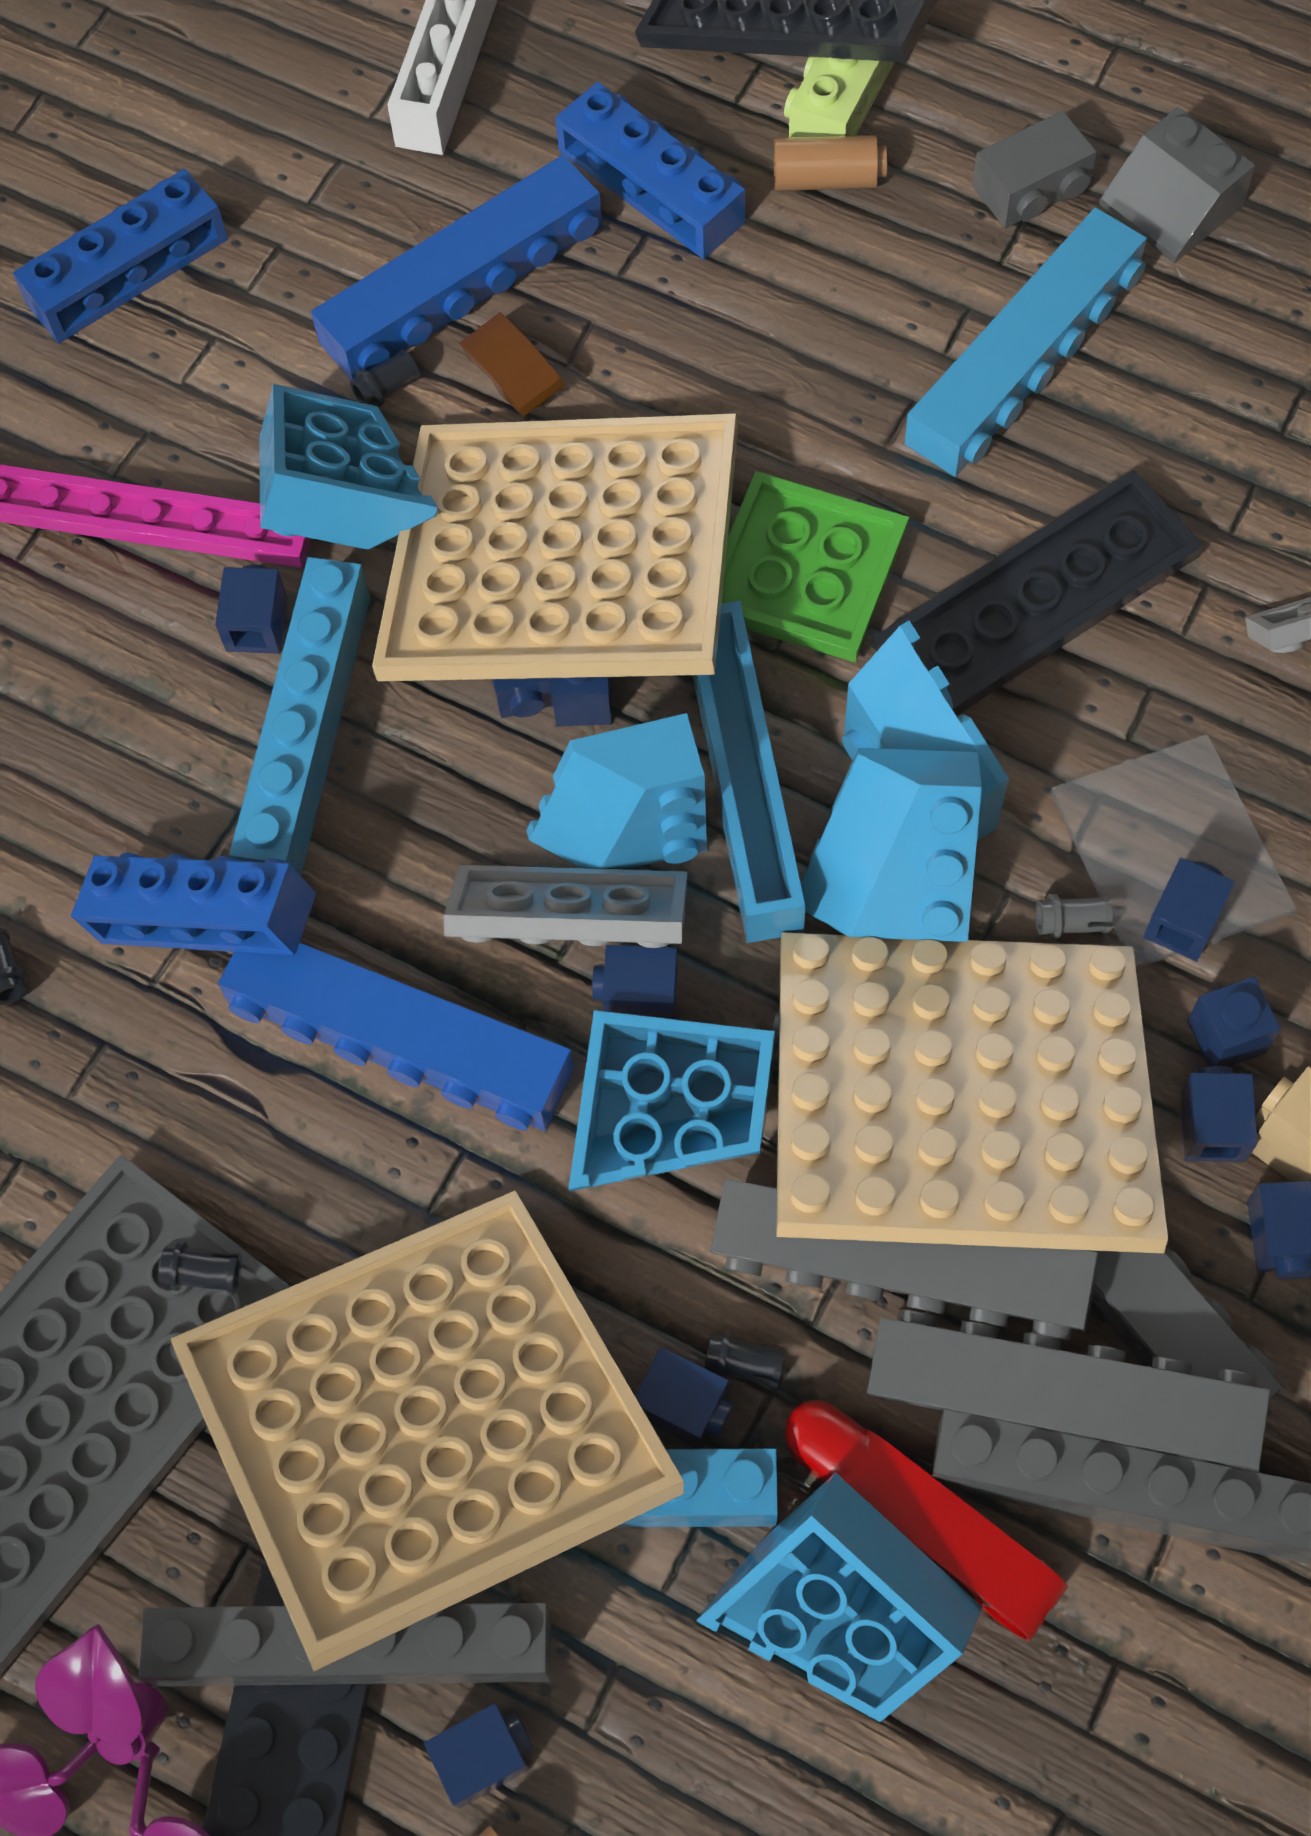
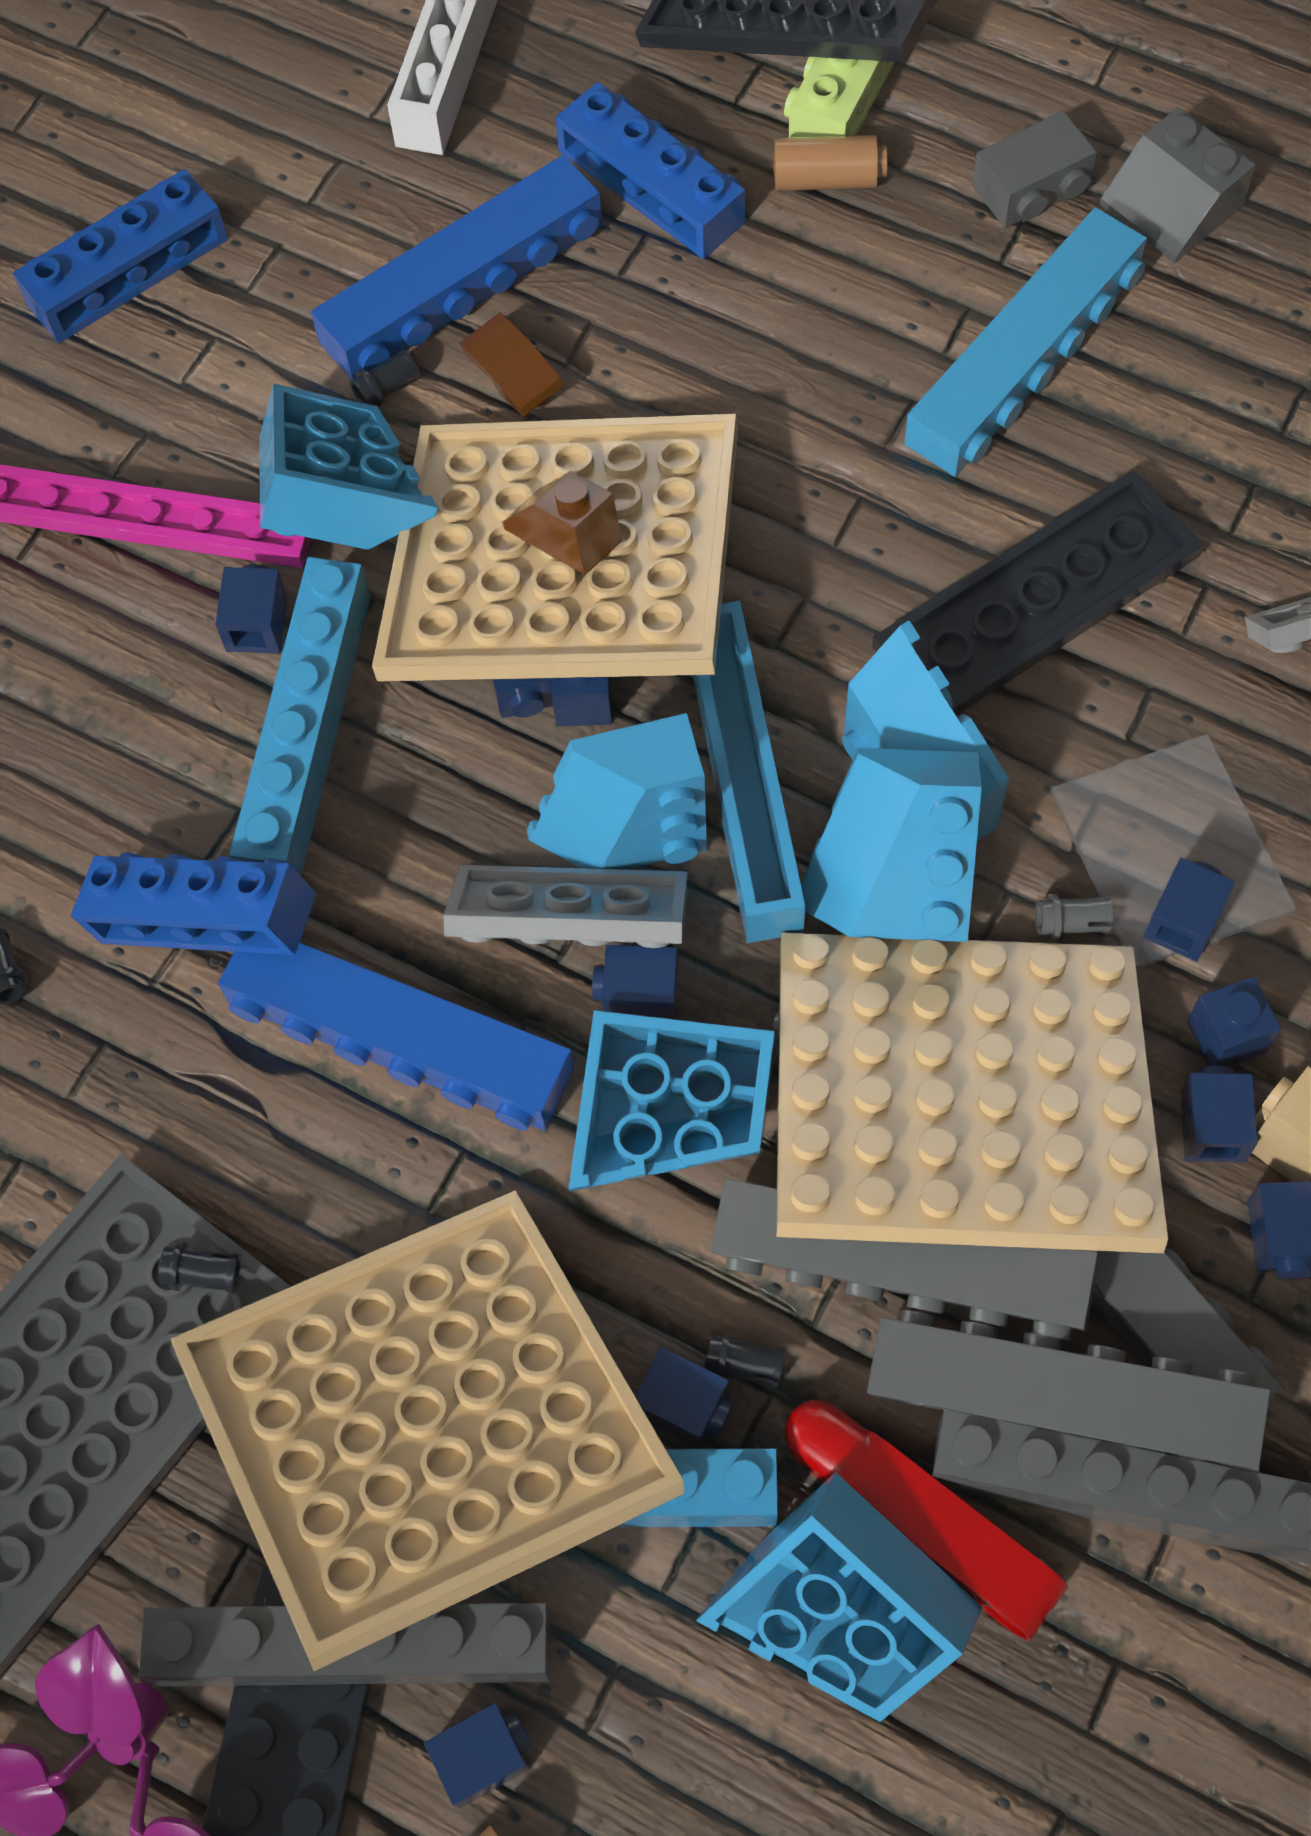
bright green plate [722,471,909,663] -> none
none -> reddish brown slope [502,471,622,575]

